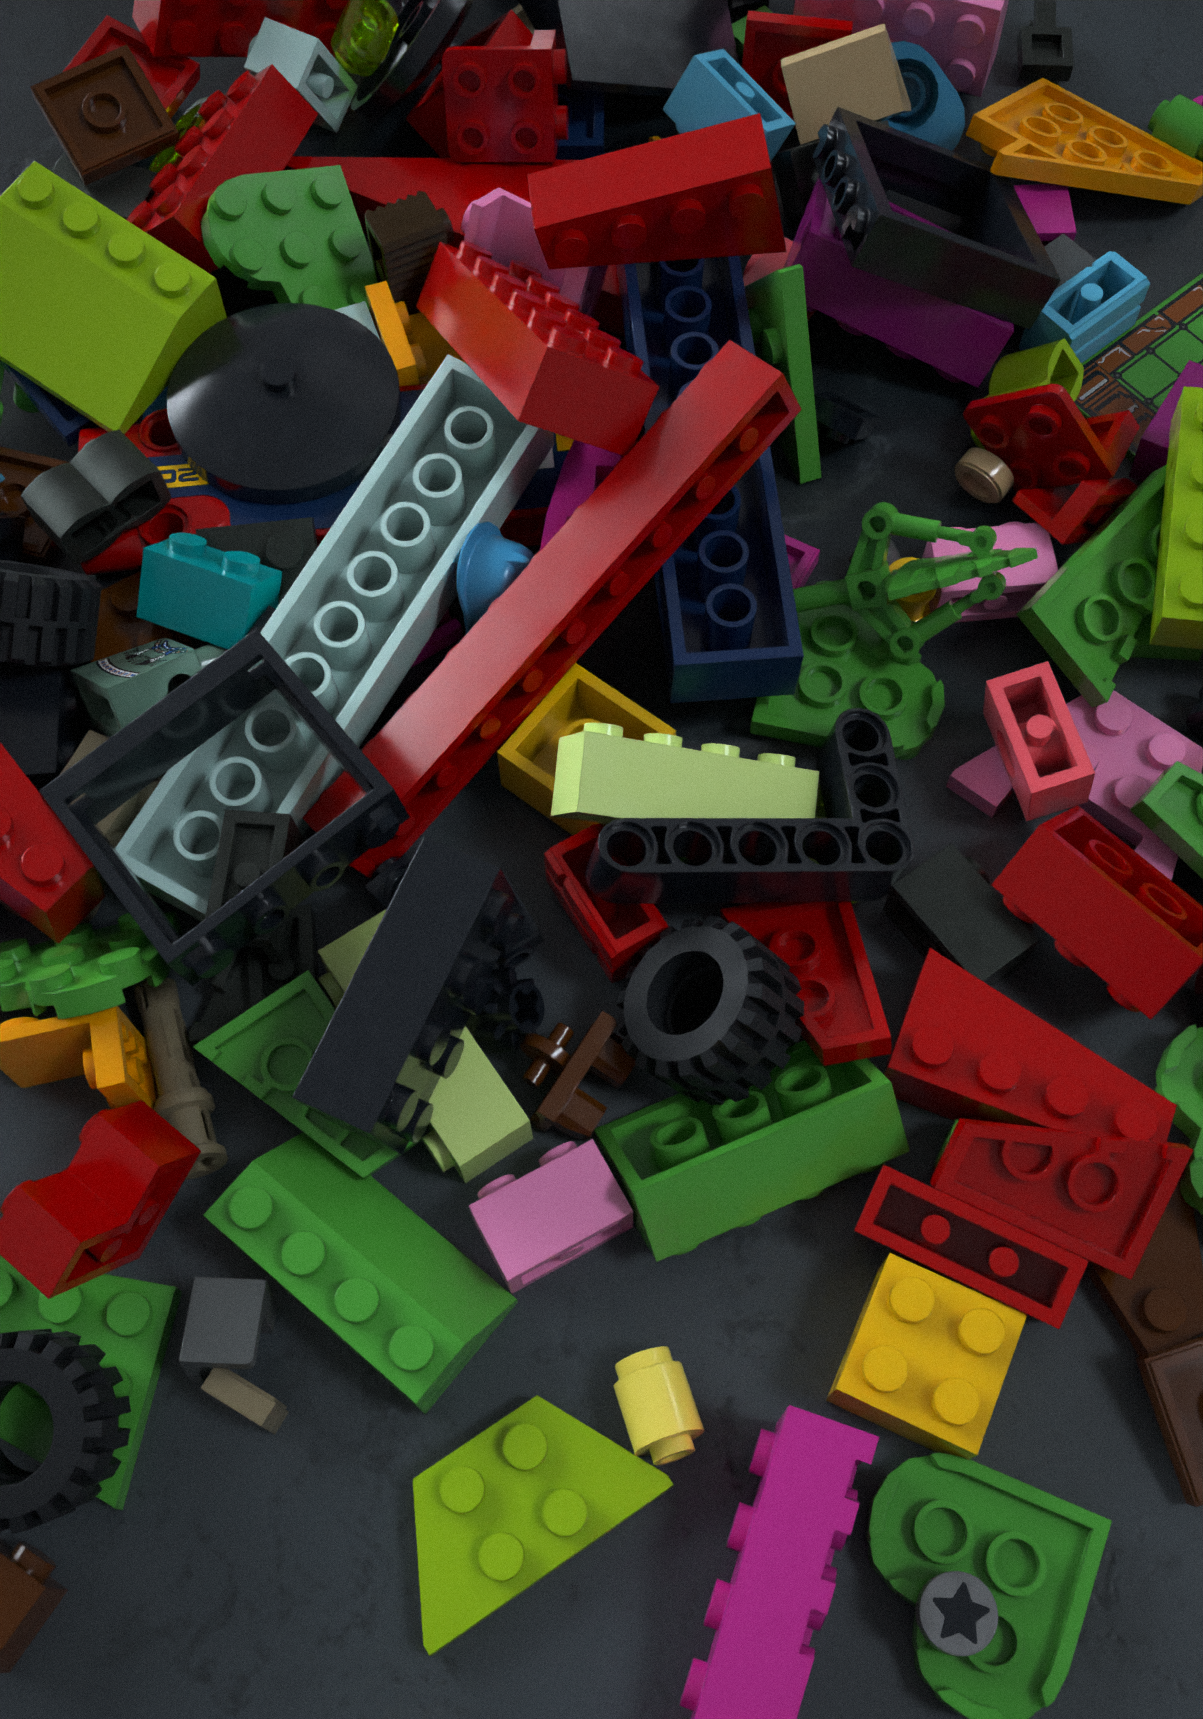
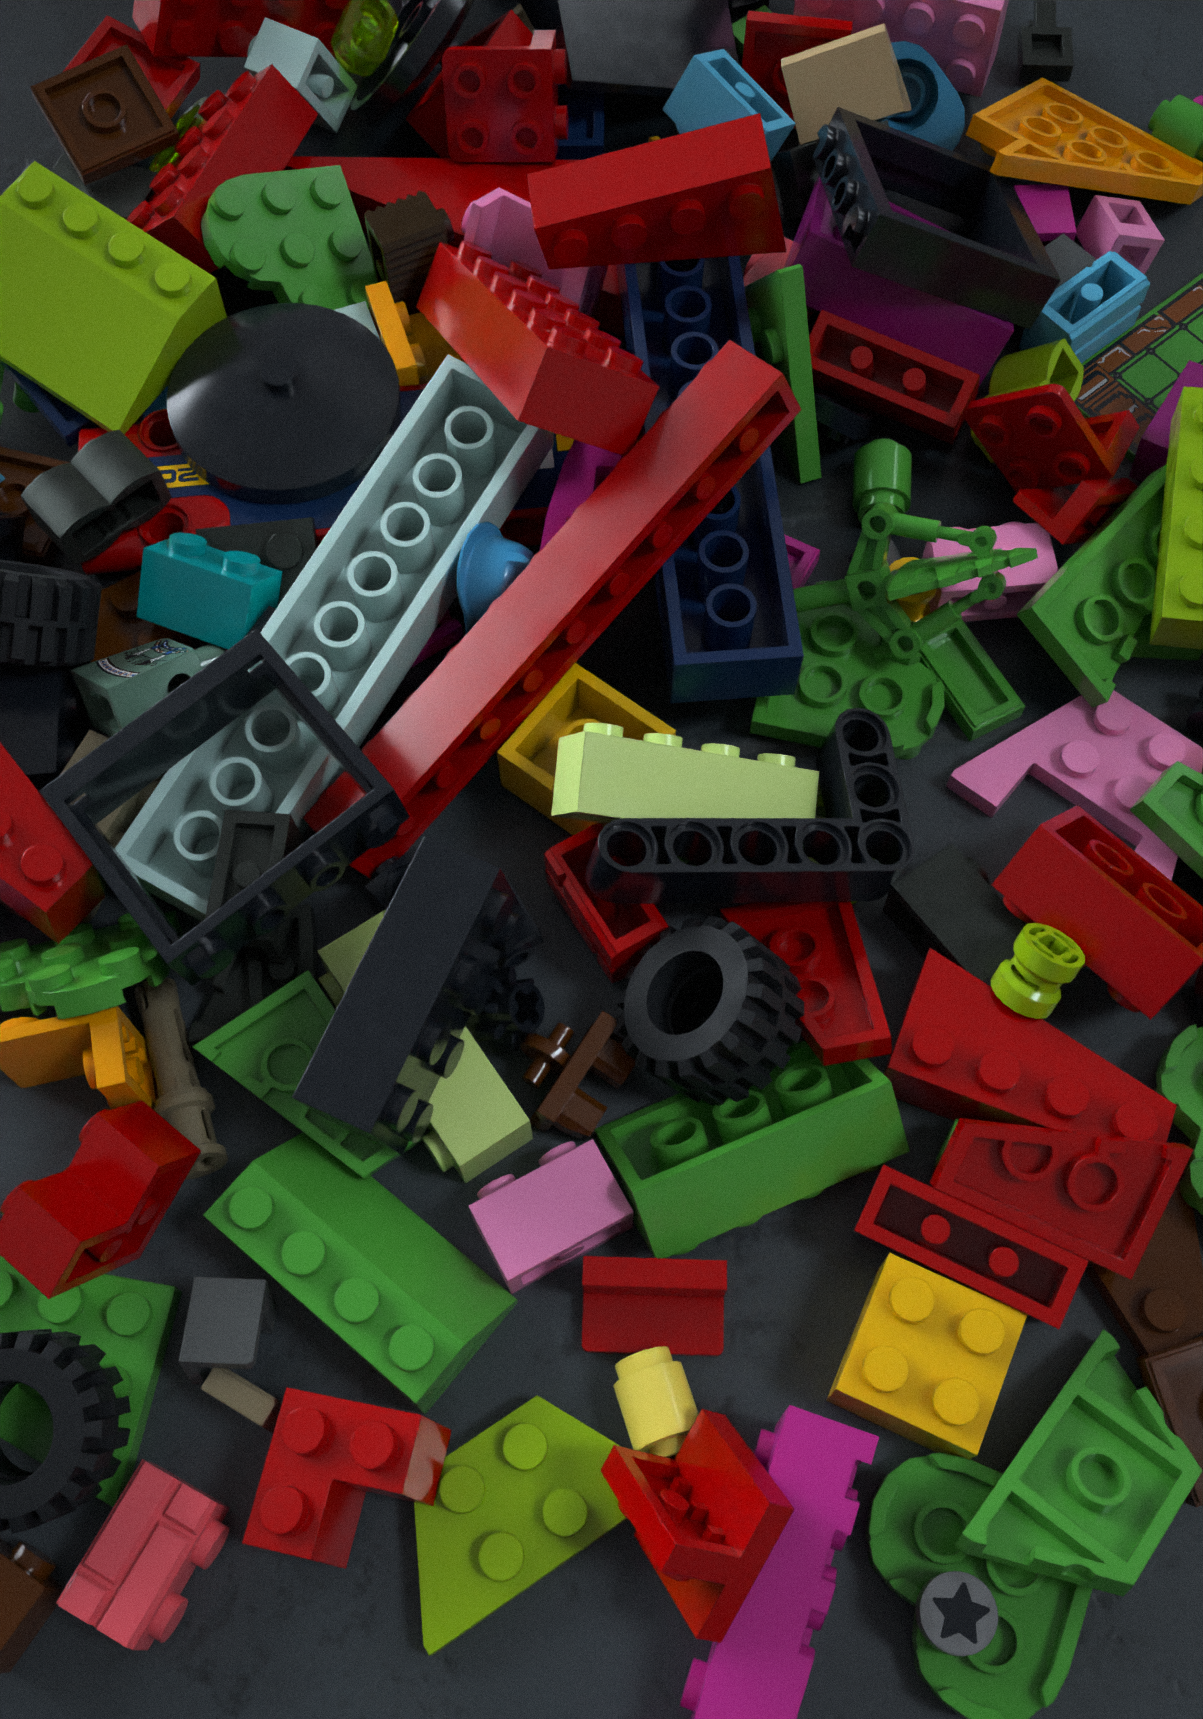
tan tile [955,447,1014,503] -> none
coral brick [983,661,1095,822] -> none
none -> coral brick [56,1459,230,1650]
none -> red brick [242,1387,452,1569]
none -> red panel [582,1256,727,1357]
none -> red bracket [600,1409,795,1643]
none -> red brick [809,310,980,445]
none -> bright green brick [852,439,912,523]
none -> bright green tile [918,619,1025,742]
none -> bright green wing [954,1329,1202,1597]
none -> lime wheel [991,923,1085,1019]
none -> bright pink brick [1076,195,1165,275]

